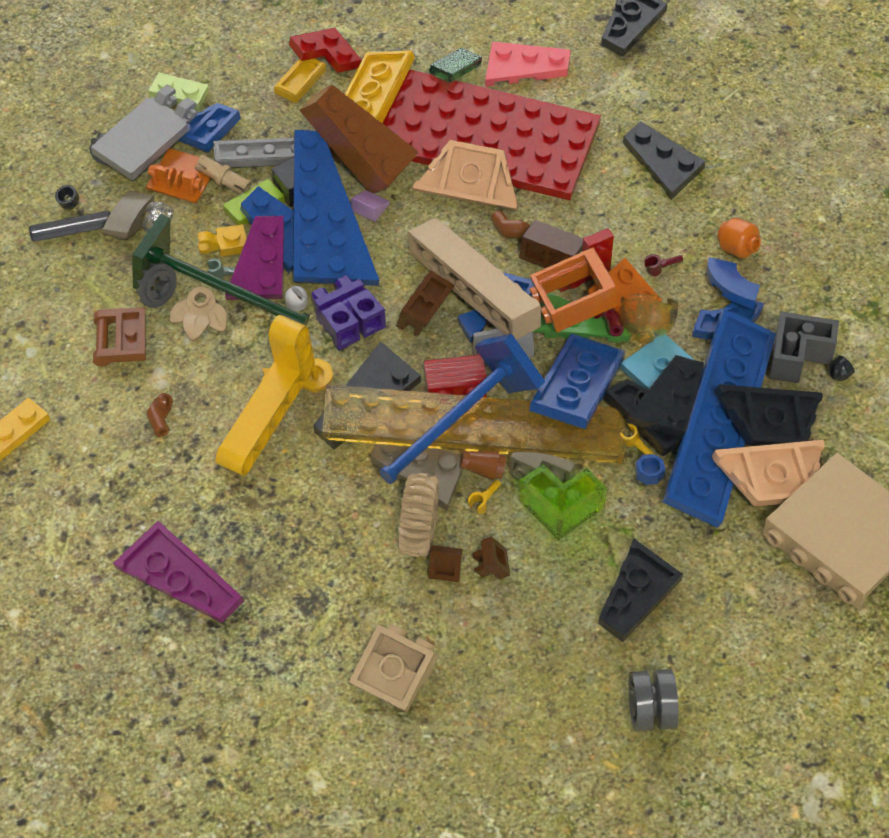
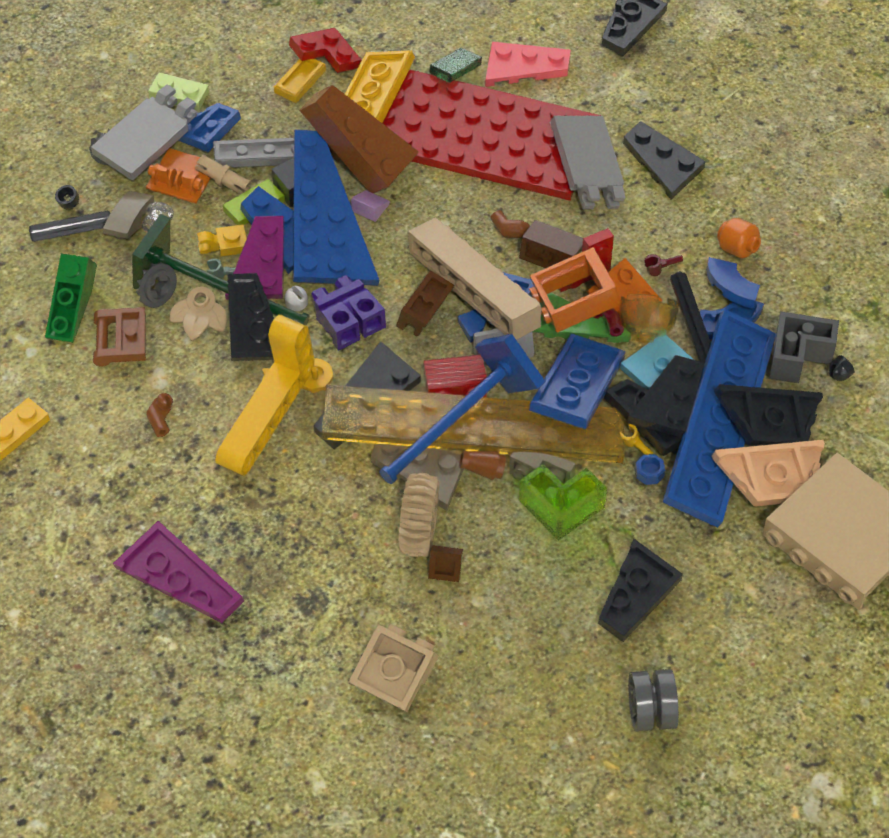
light nougat wing [413,140,518,211] -> none
yellow hand [468,480,501,514] -> none
reddish brown tile [473,536,510,580] -> none
none -> green slope [45,253,97,343]
none -> black wing [228,273,274,361]
none -> light grey tile [550,116,625,209]
none -> black axle [670,271,711,368]

